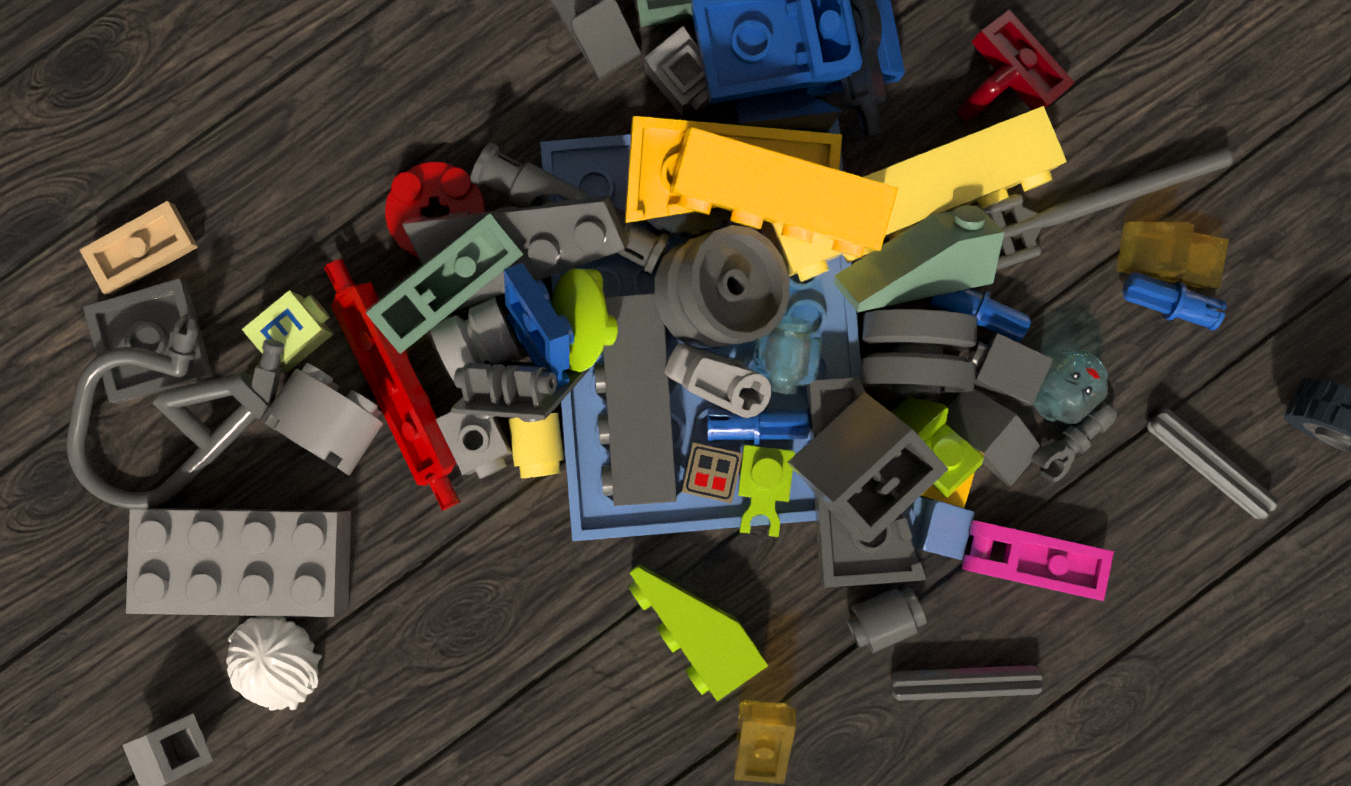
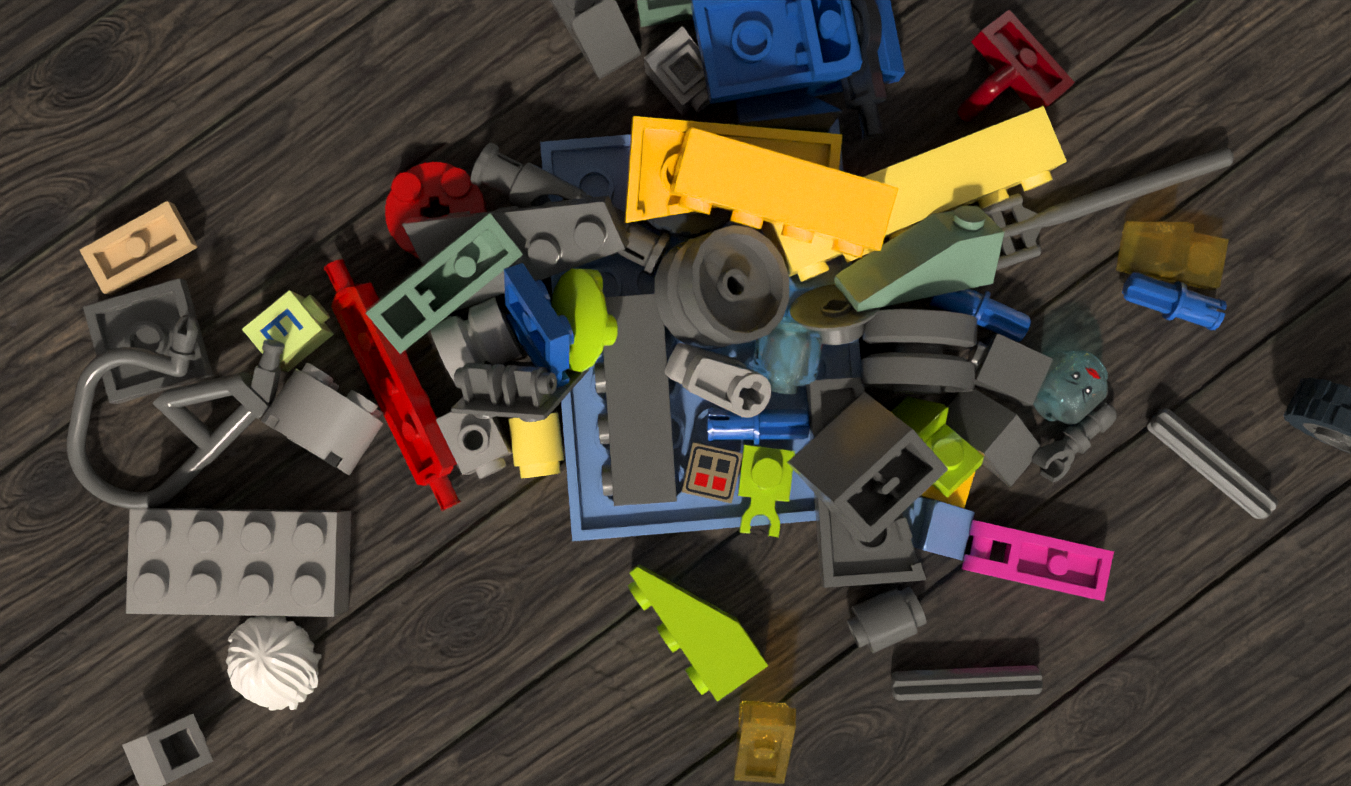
none -> dark grey piece [790,284,881,345]

